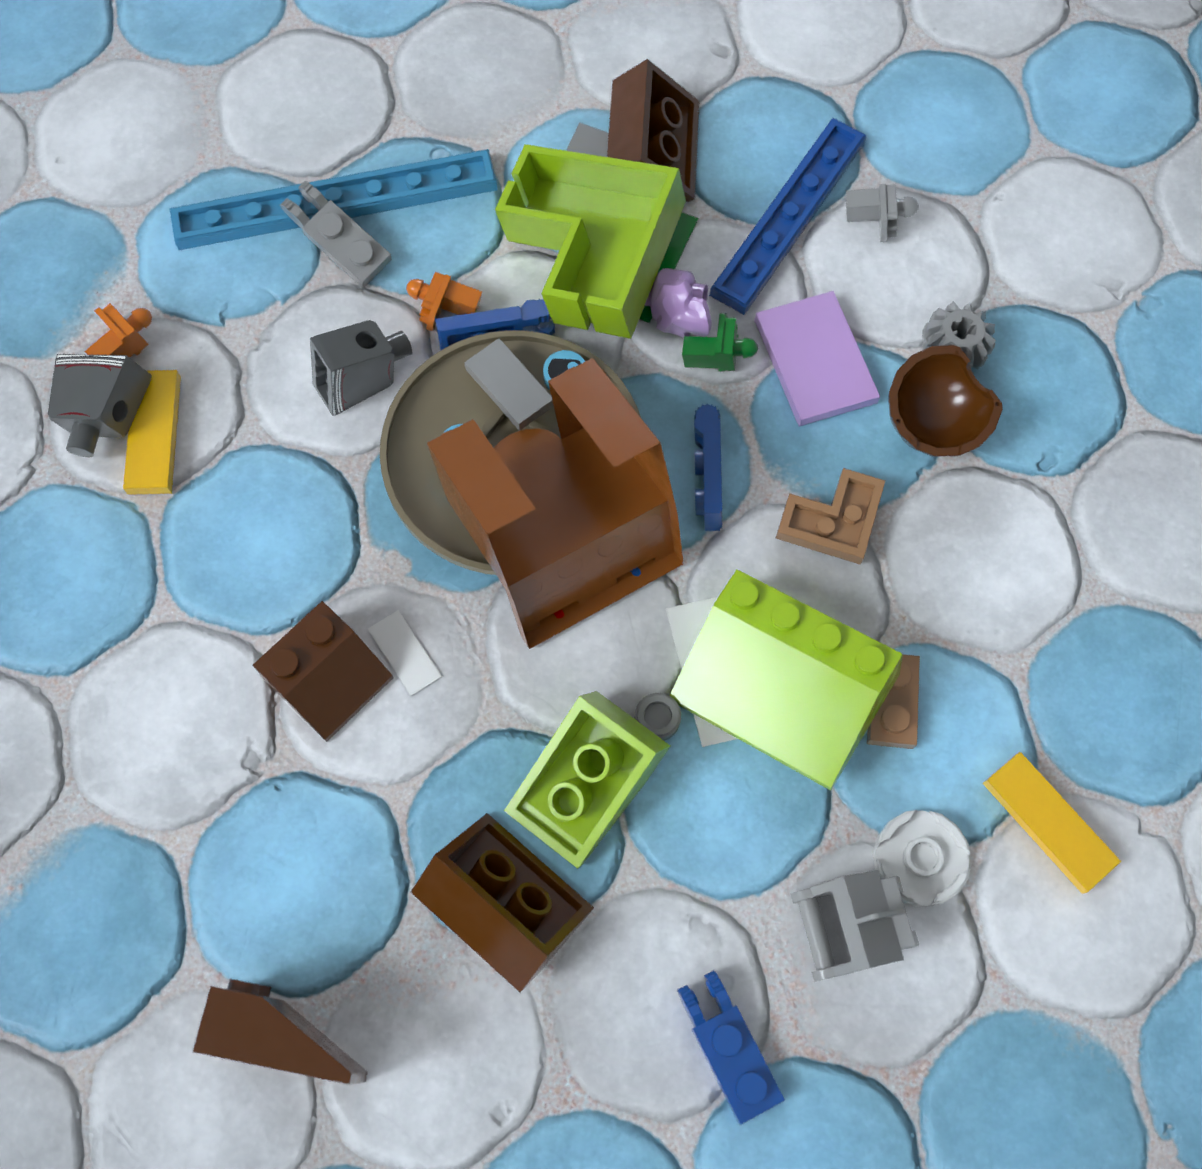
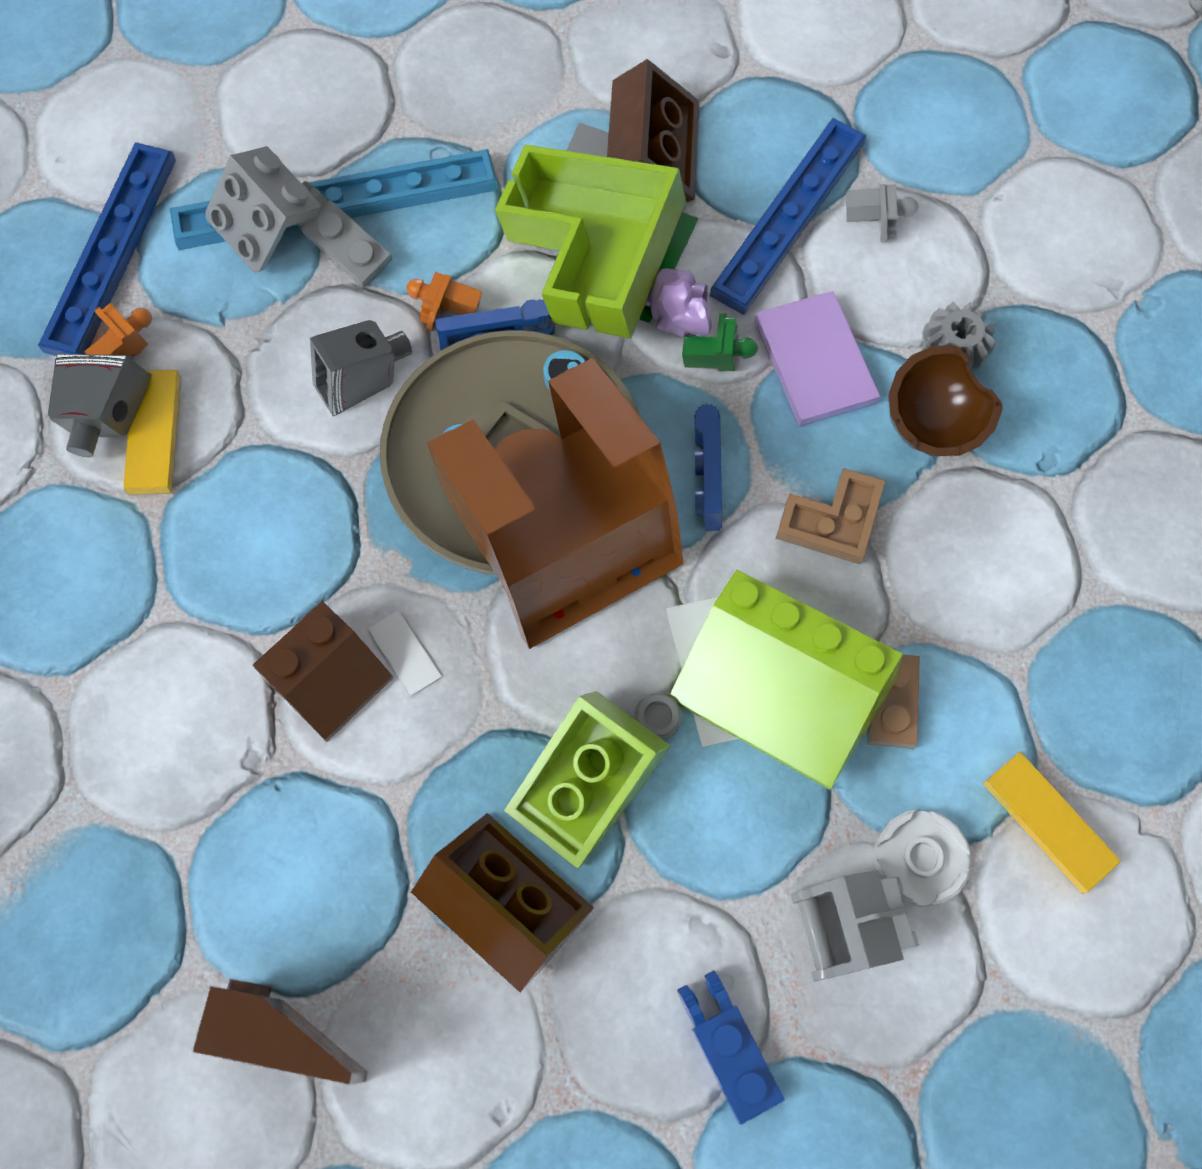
light grey tile [464,338,554,431] -> none
none -> blue tile [38,142,176,356]
none -> light grey bracket [205,146,322,273]

